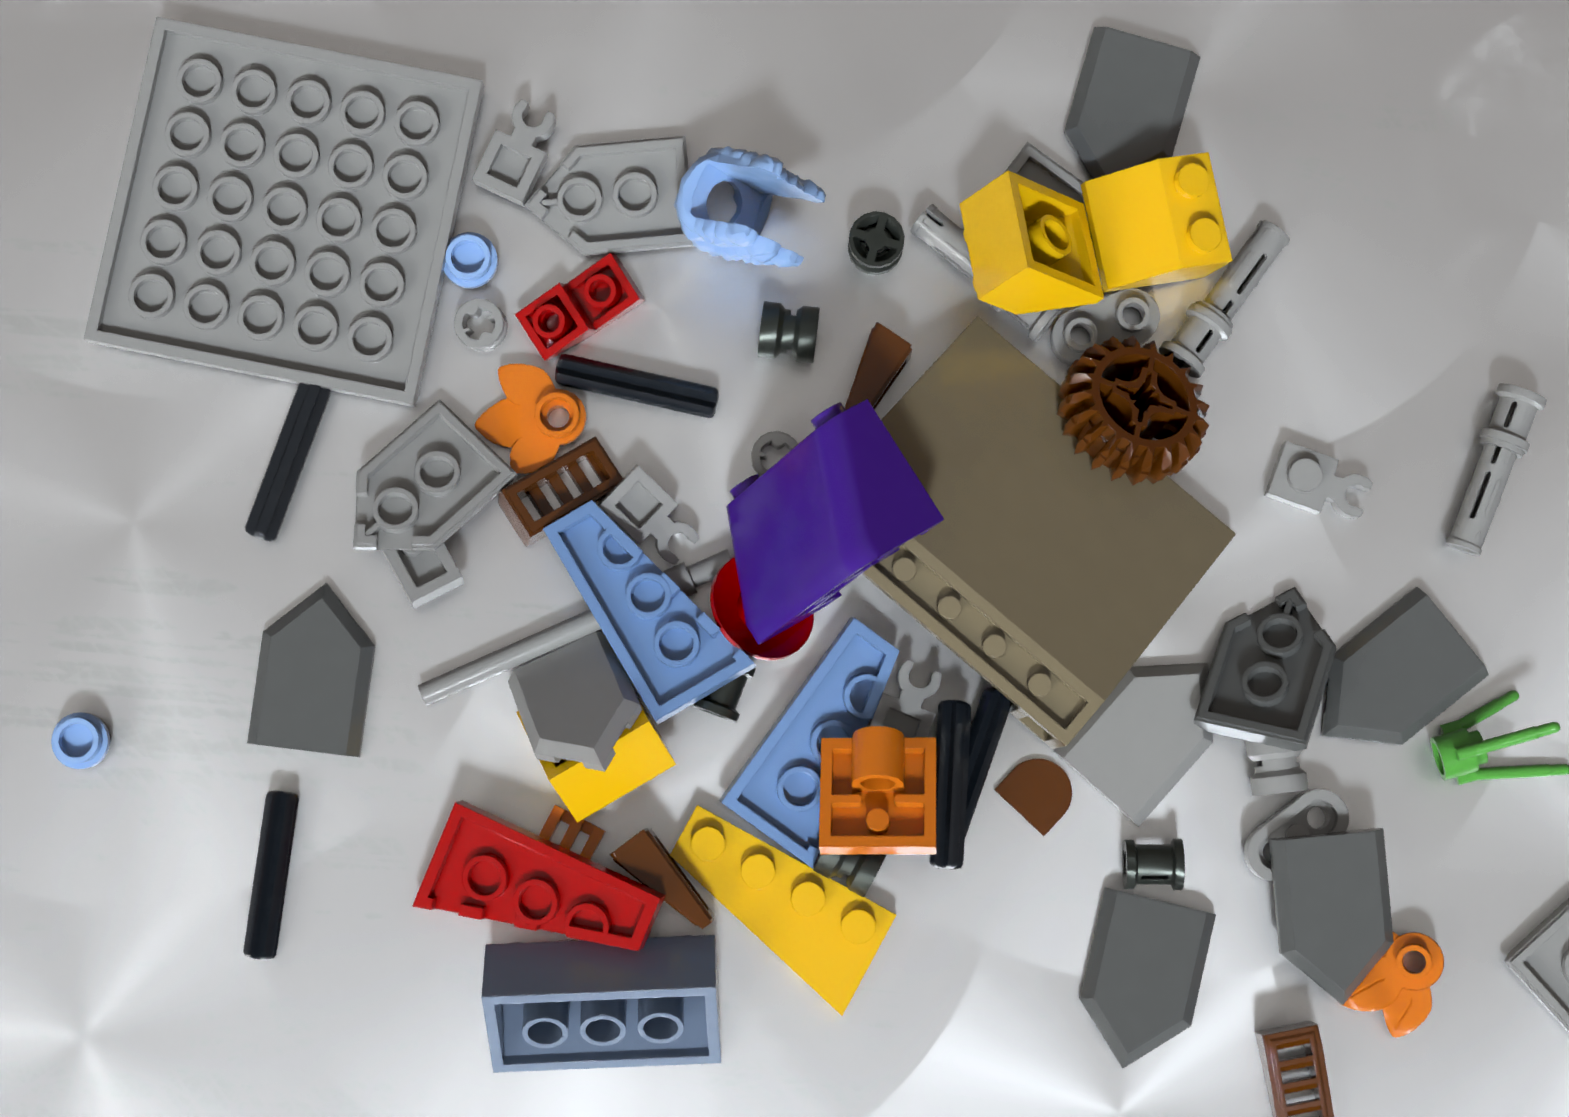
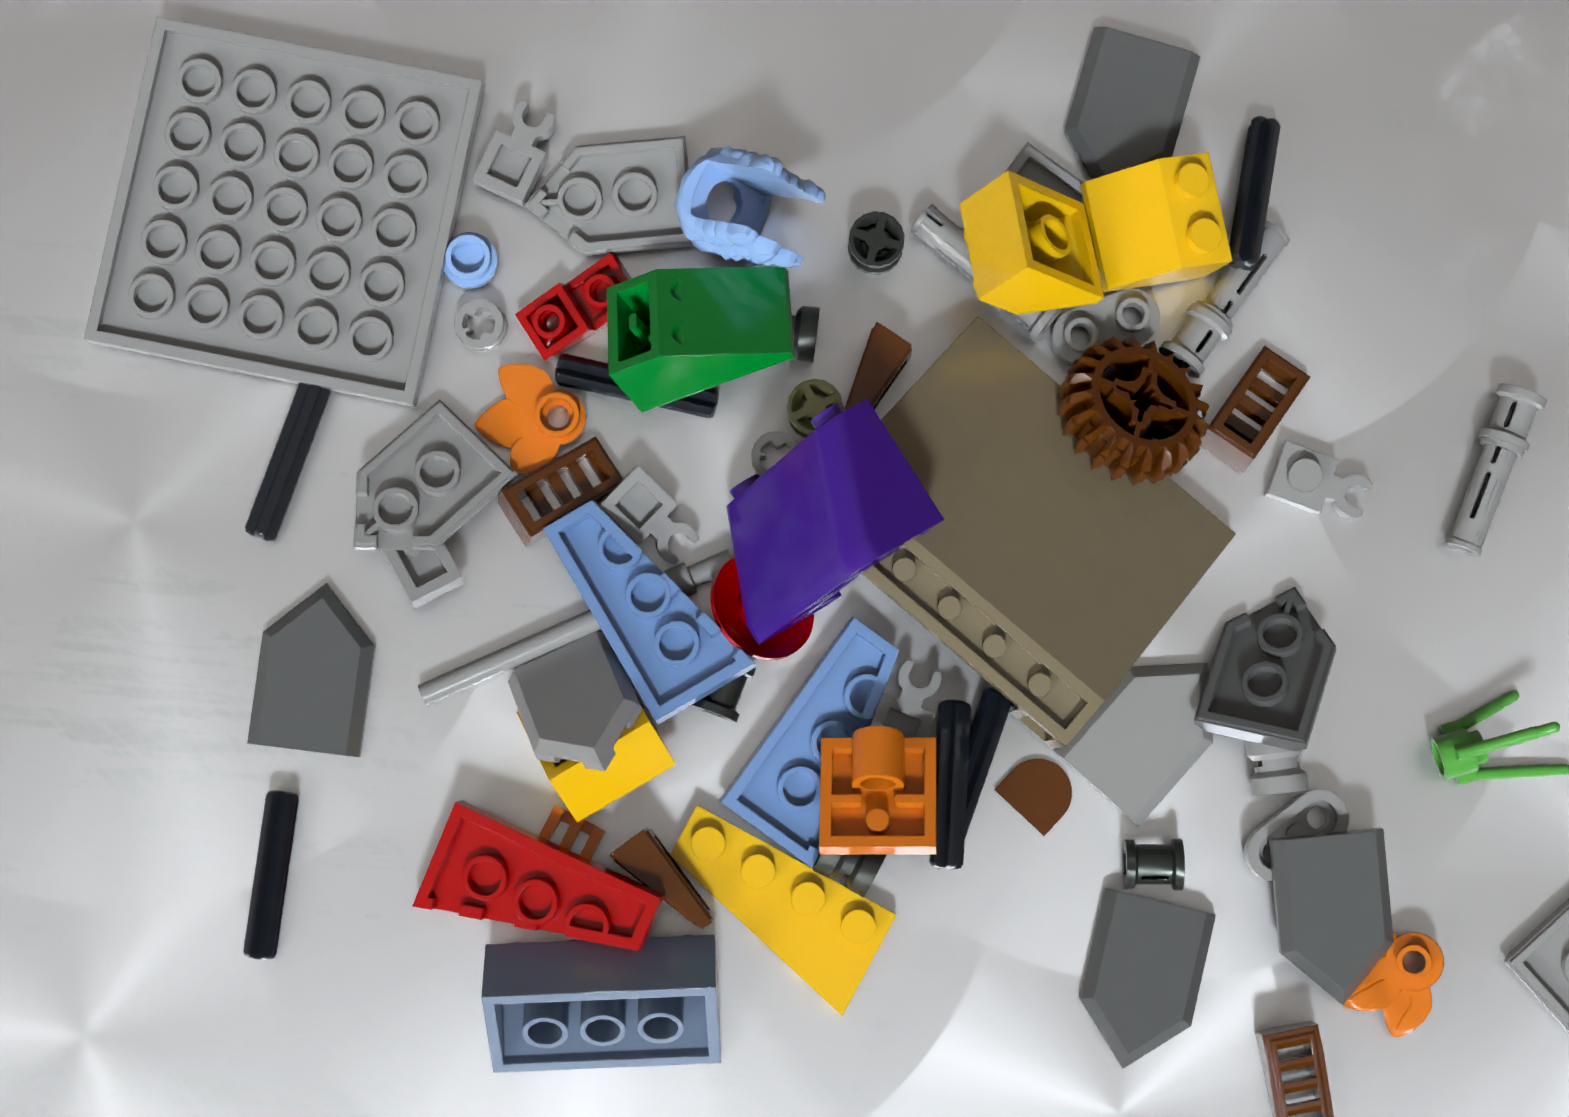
light blue plate [51,712,110,769] -> none
dark grey tile [1321,587,1489,745] -> none
none -> green slope [607,266,795,413]
none -> olive wheel [787,379,843,439]
none -> reddish brown slope [1200,345,1310,473]
none -> black axle [1228,116,1281,271]

